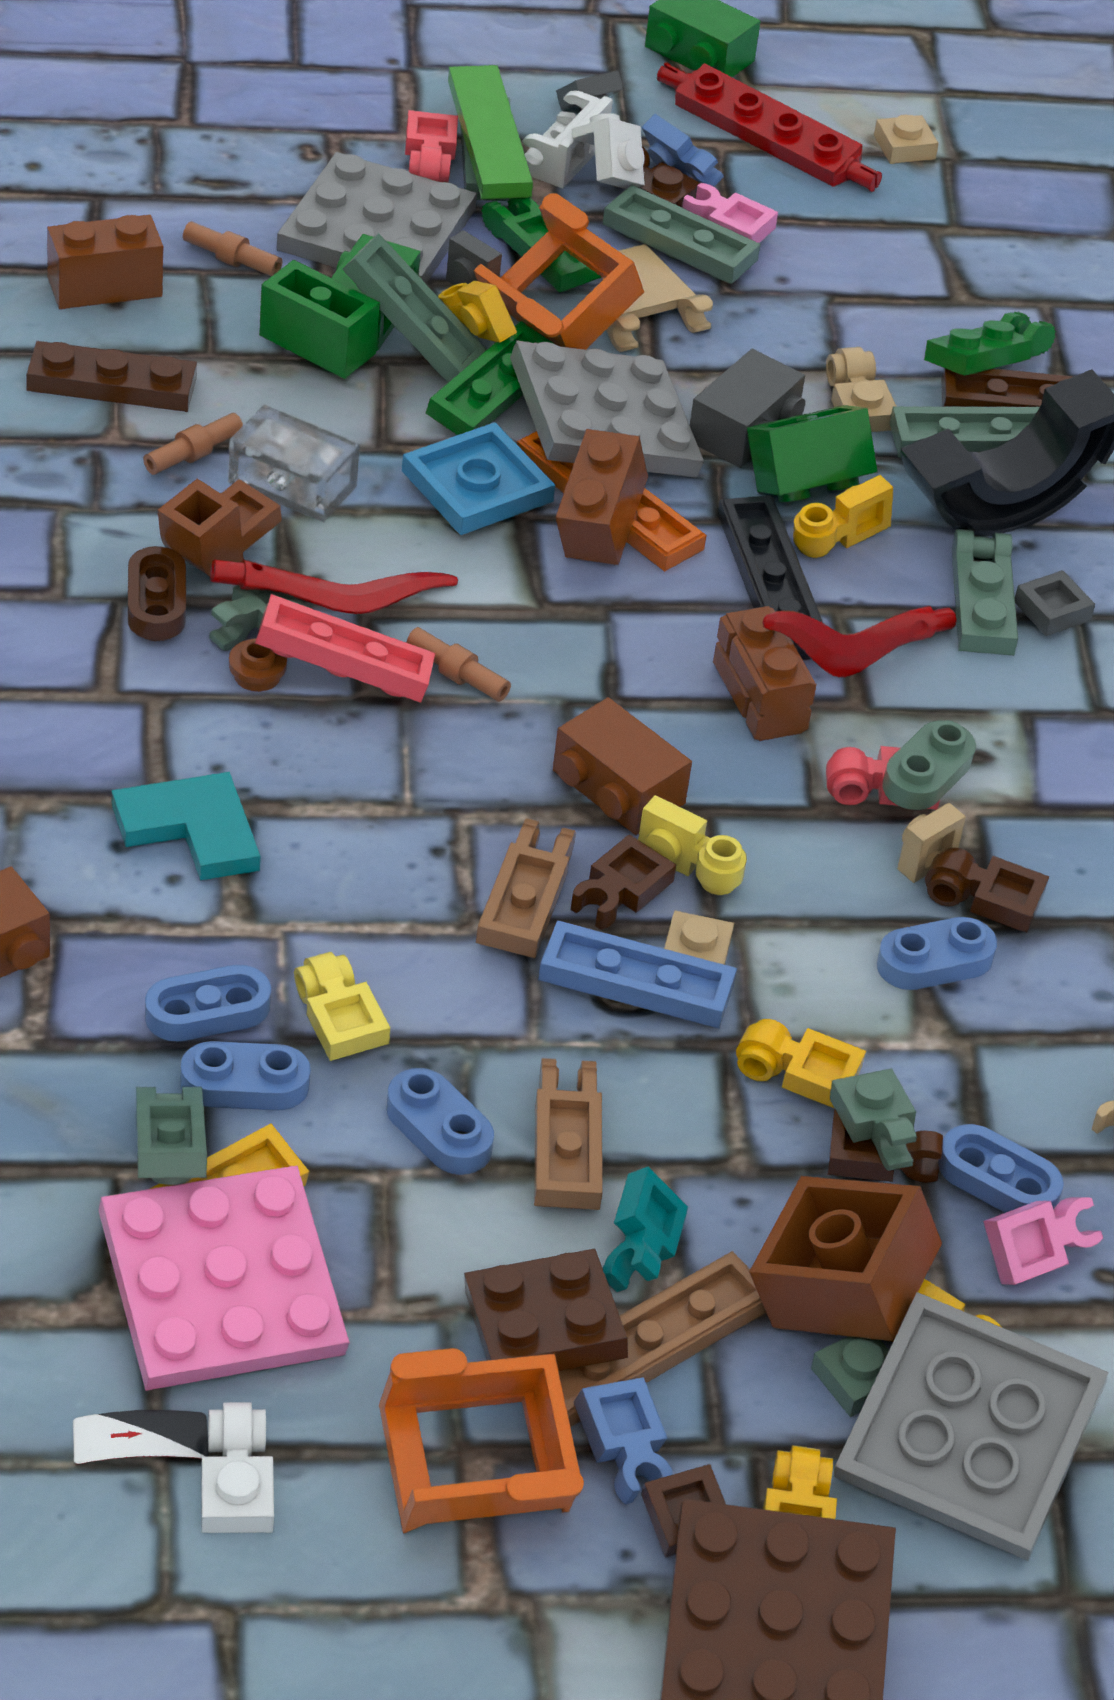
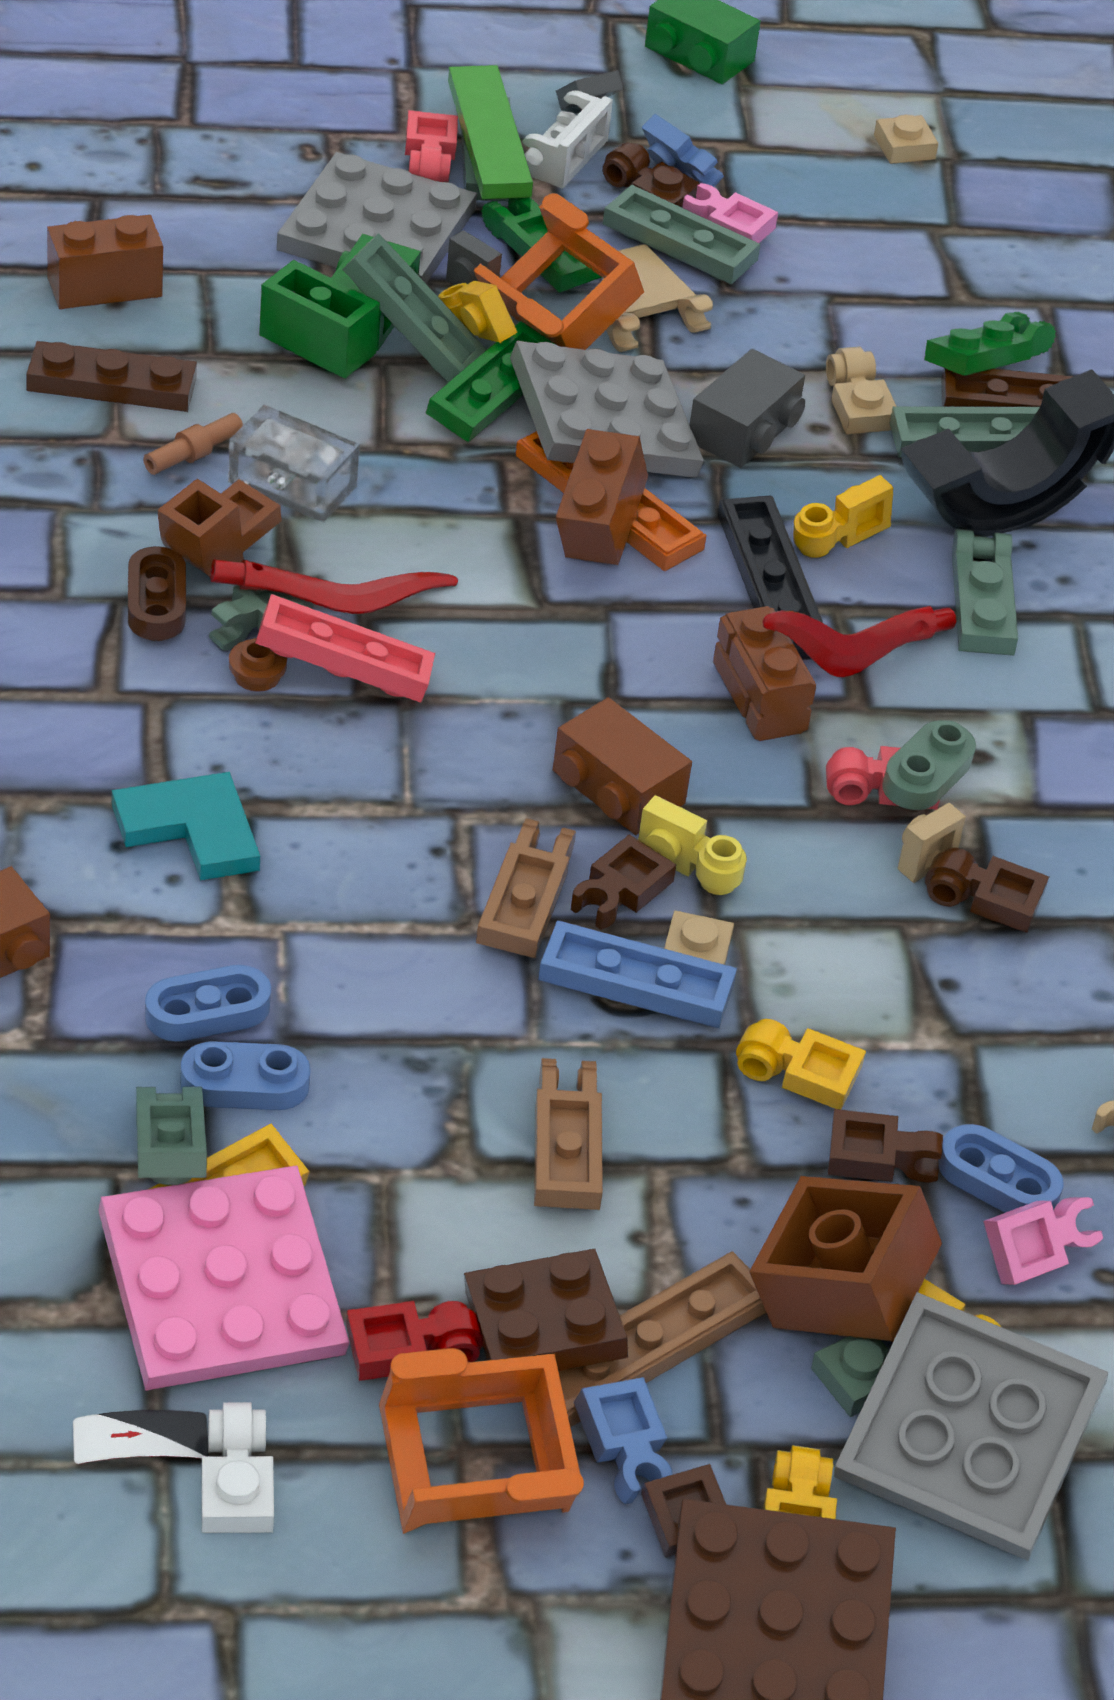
nougat bar [183,221,283,276] -> none
light yellow plate [294,952,390,1061] -> none
medium blue plate [386,1068,494,1175] -> none
dark azure plate [402,422,555,535] -> none
nougat bar [406,627,511,702] -> none
white bracket [572,113,645,189] -> none
teal plate [603,1166,688,1292] -> none
red plate [657,62,882,192] -> none
green brick [747,405,878,502] -> none
sand green plate [830,1068,917,1171] -> none
medium blue plate [877,917,997,990] -> none
dark grey plate [1015,570,1095,636] -> none
none -> red plate [346,1301,483,1381]

